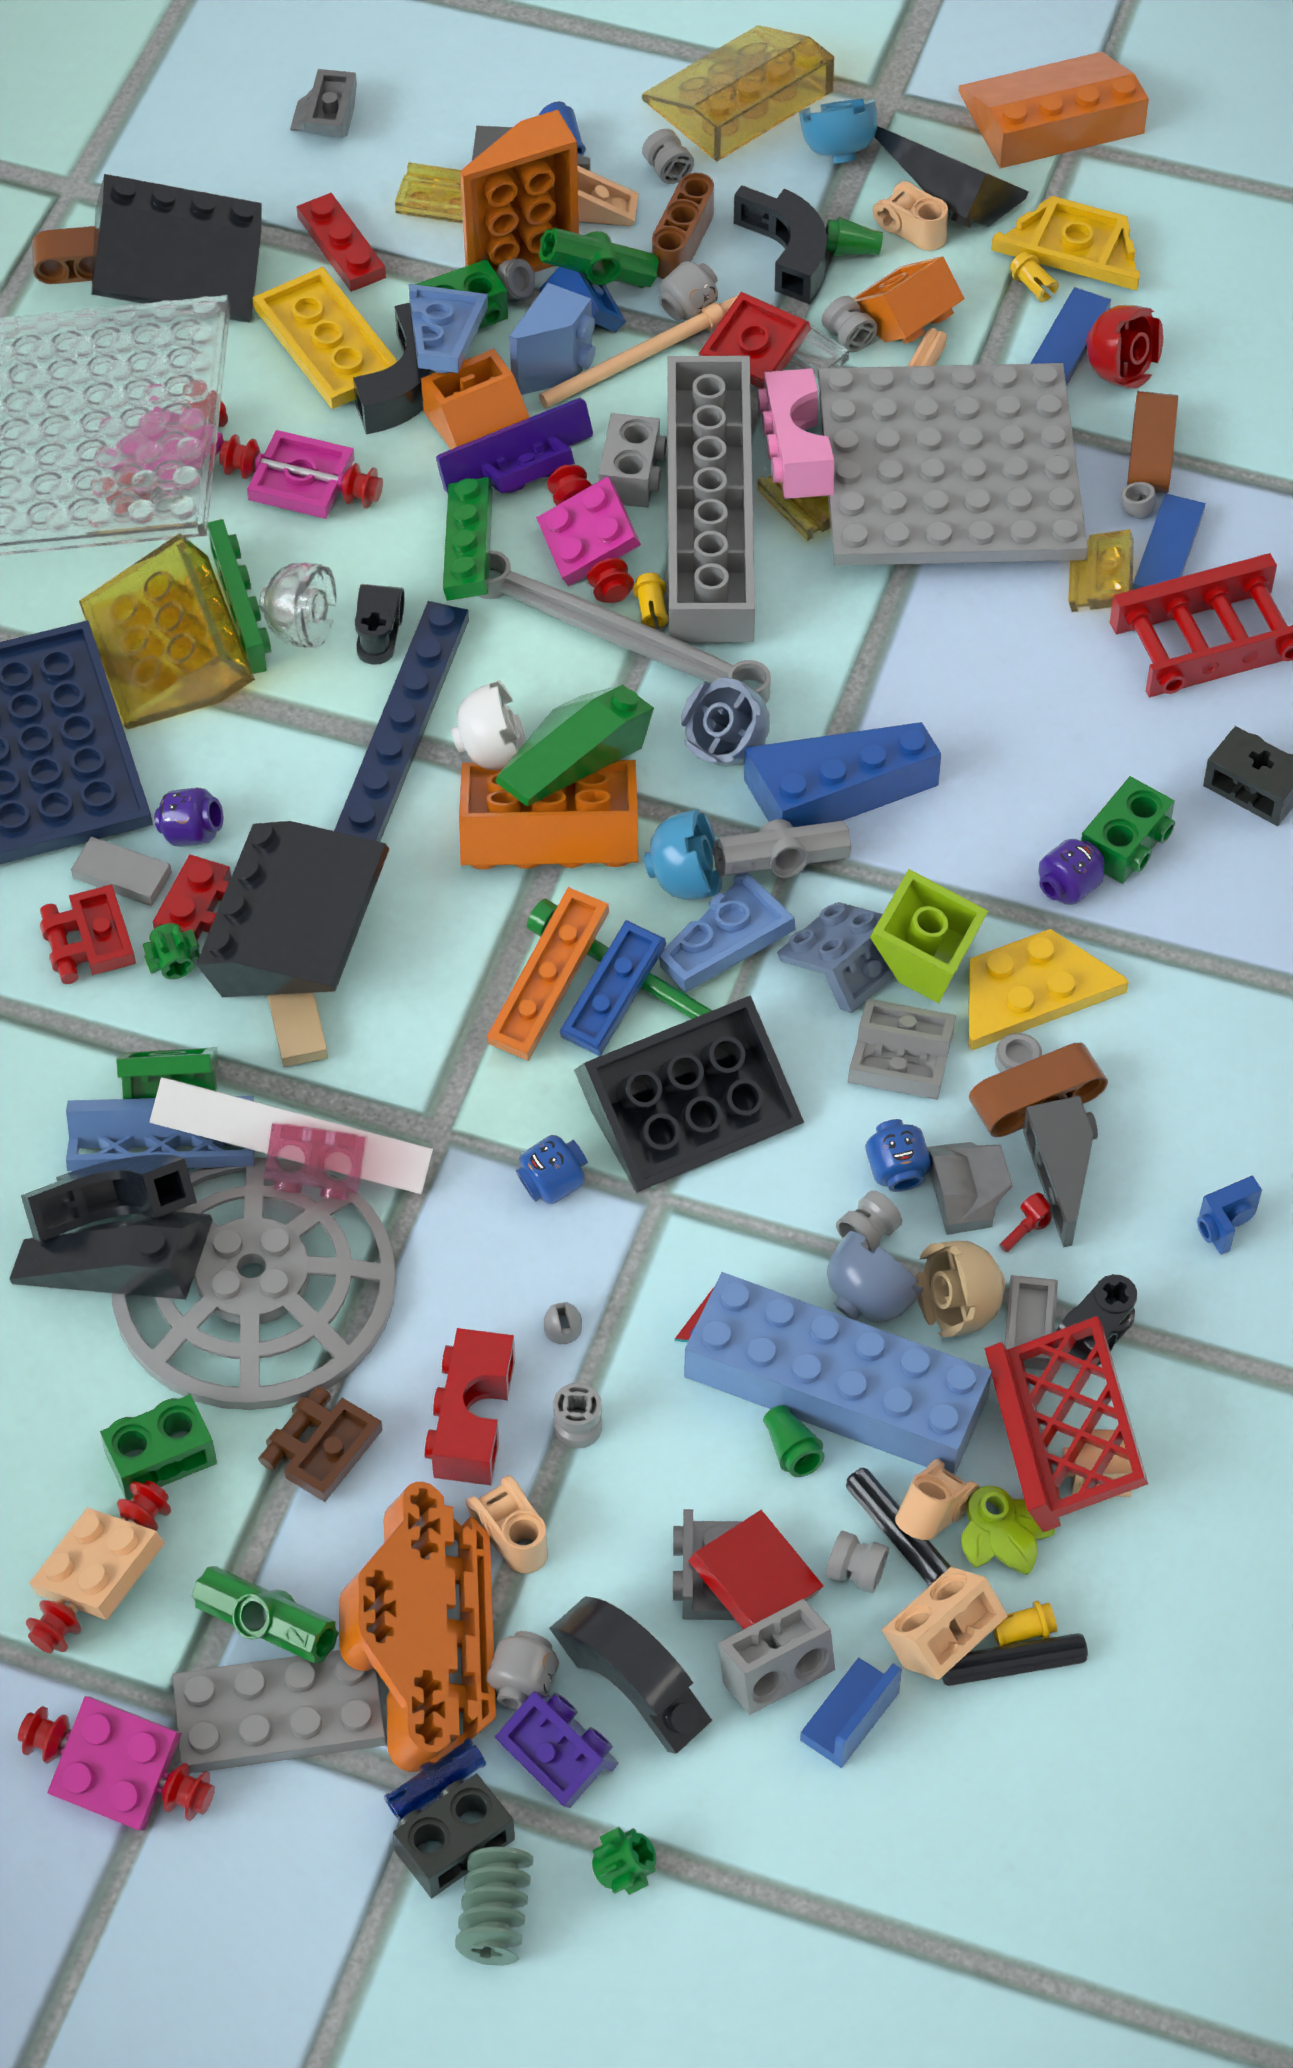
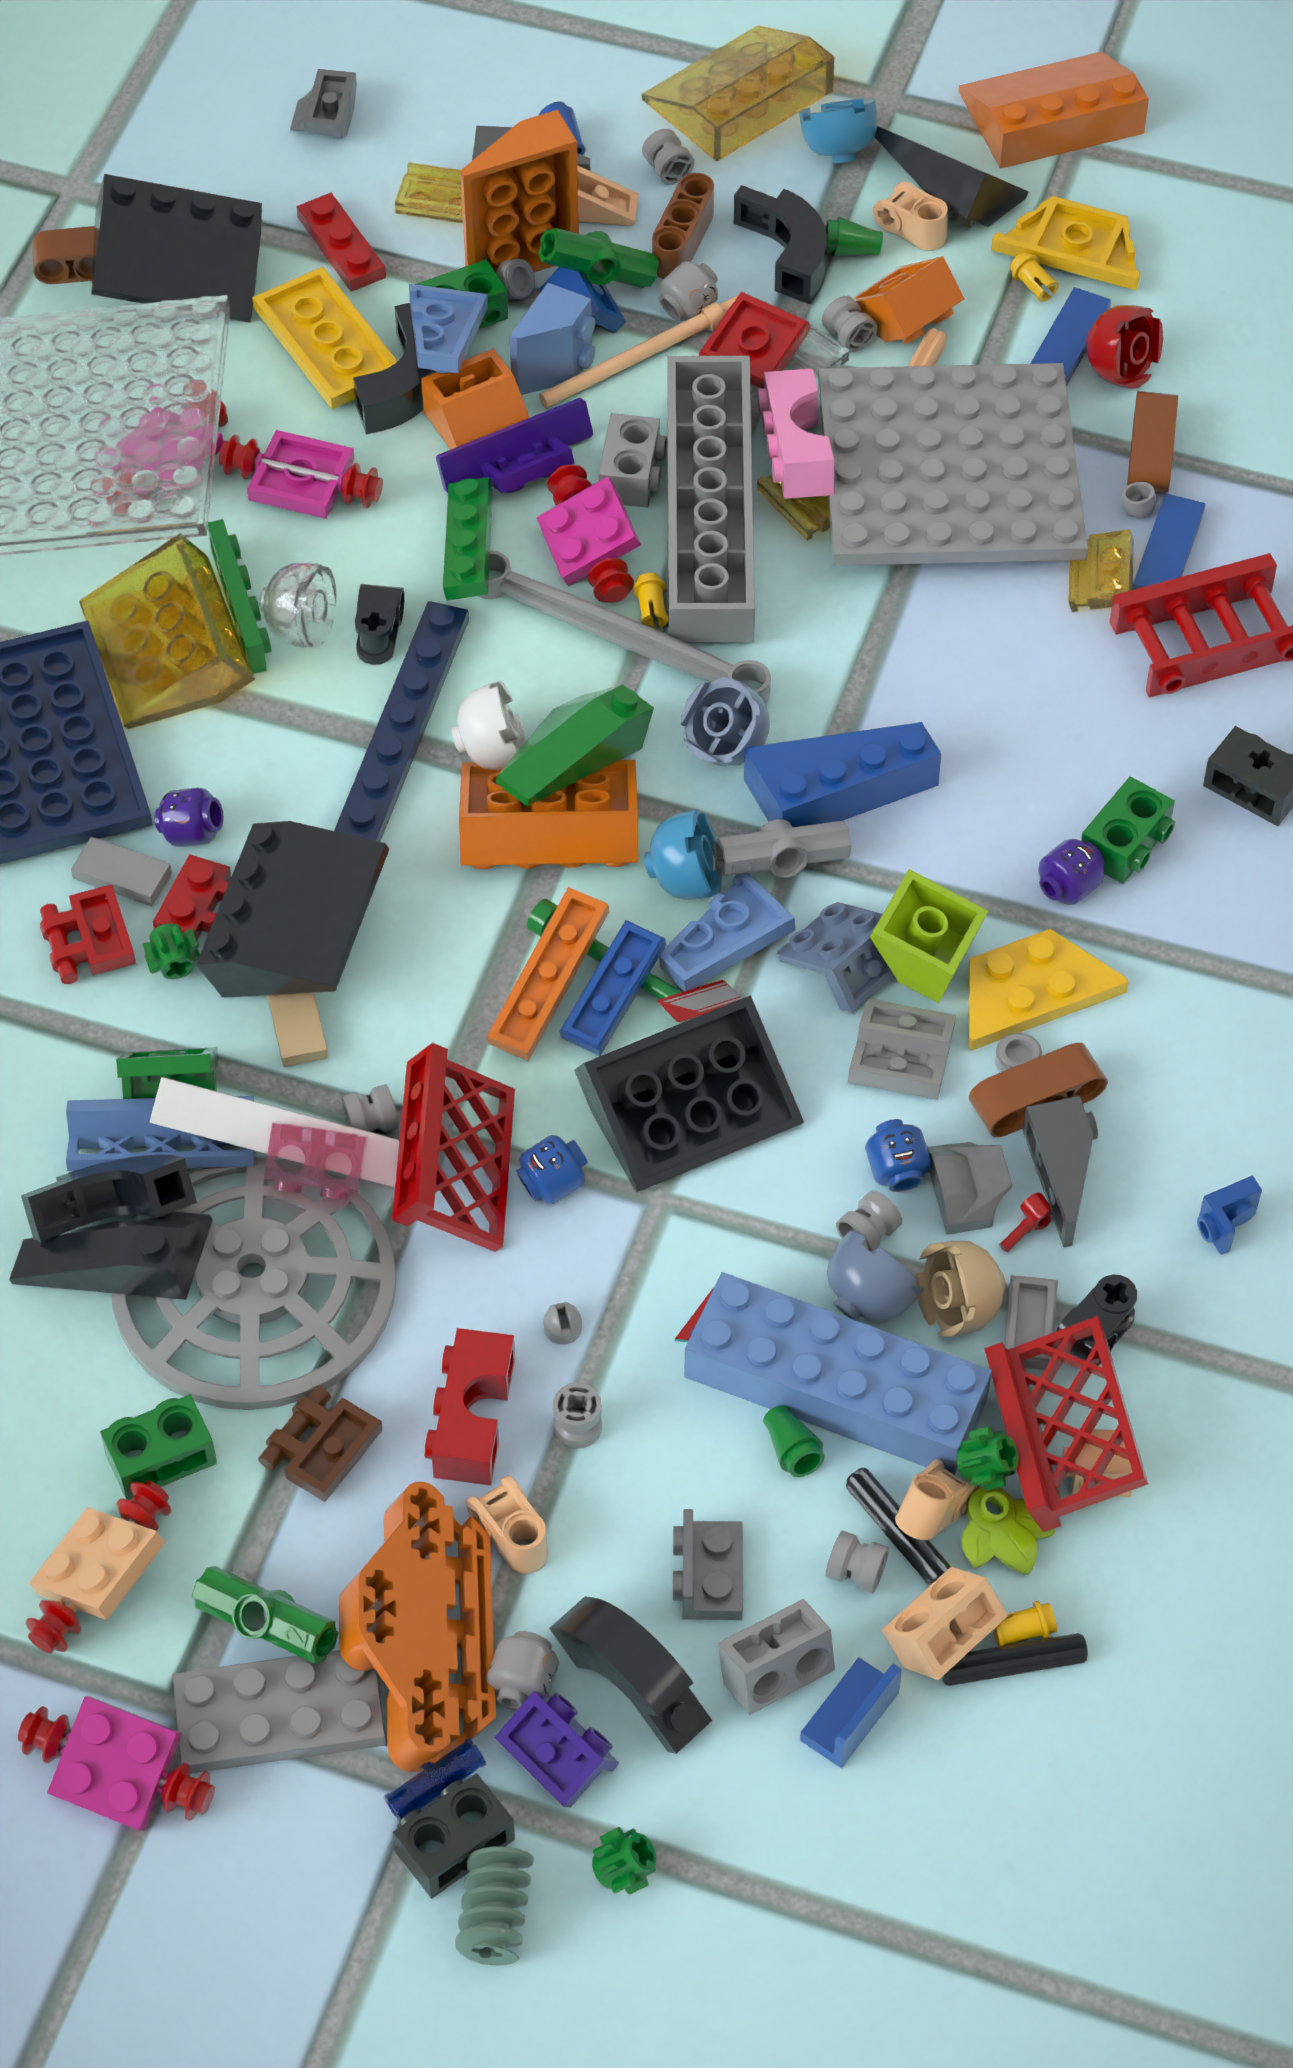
red tile [688,1510,824,1630] -> none
none -> light grey wheel [341,1084,399,1132]
none -> red fence [392,1042,515,1252]
none -> sticker [657,980,742,1023]
none -> green gear [957,1426,1019,1491]

